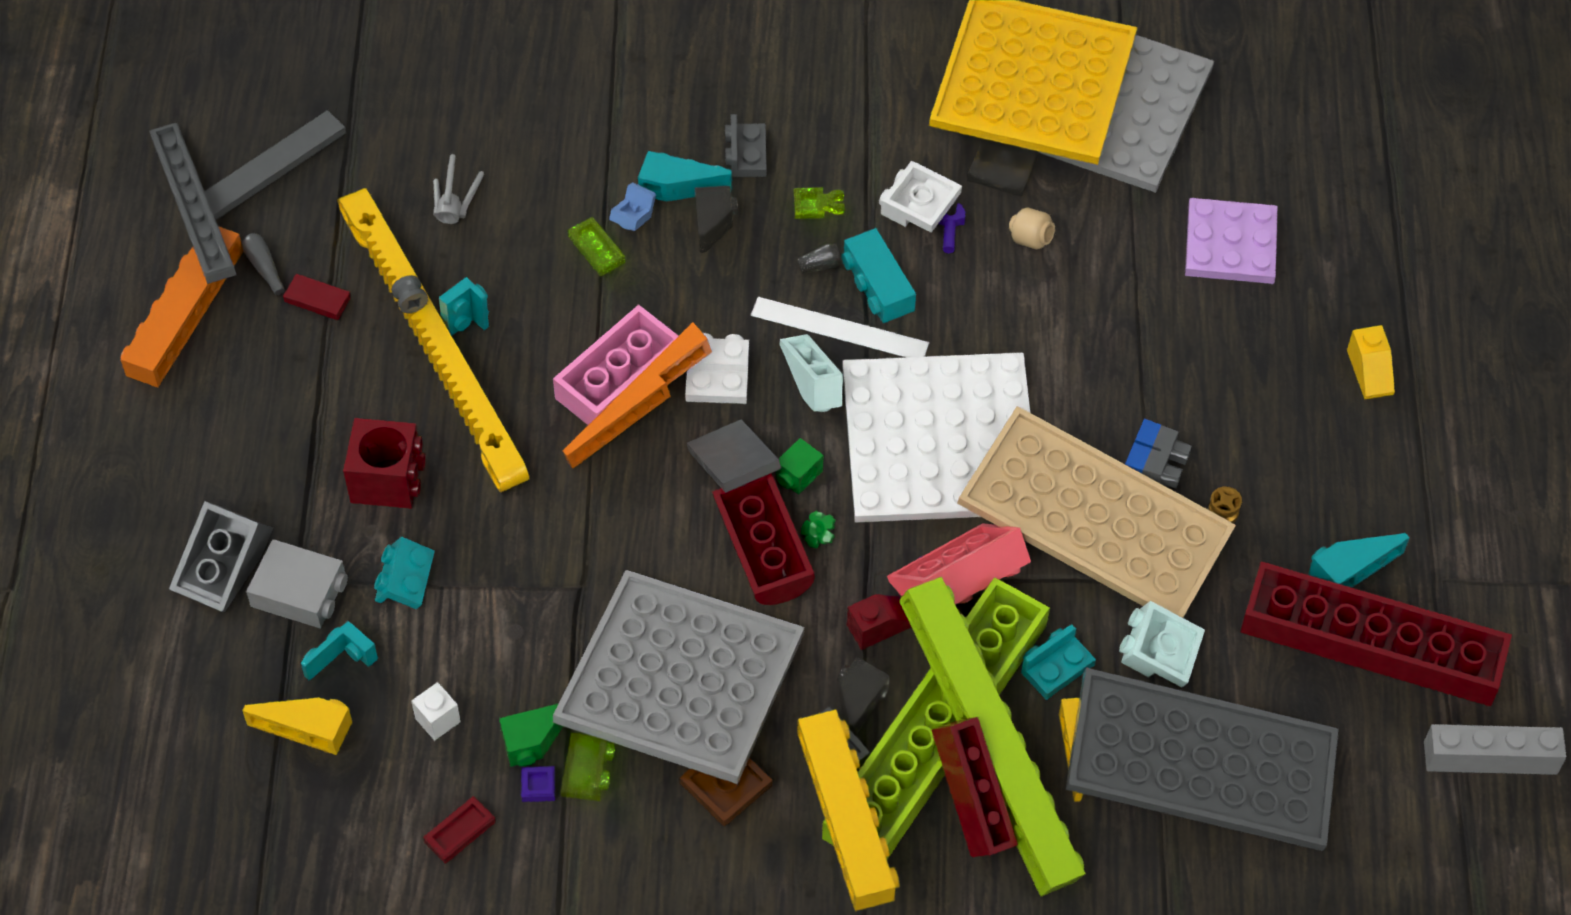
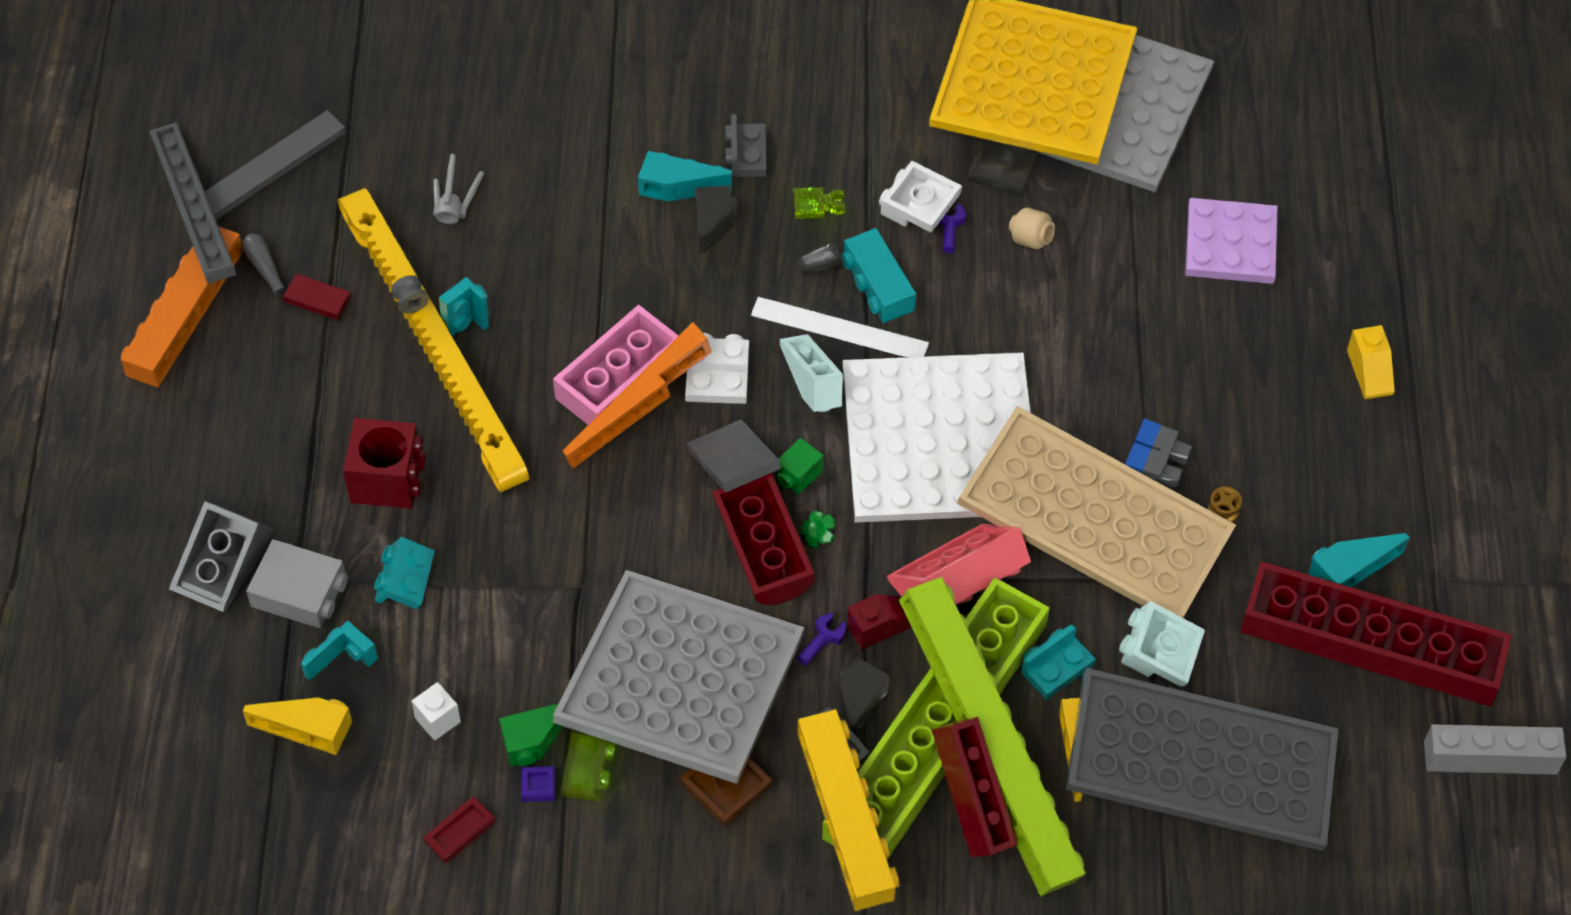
clear neon green plate [568,217,625,276] -> none
medium blue bracket [609,183,656,231] -> none
none -> dark purple bar [797,613,846,666]

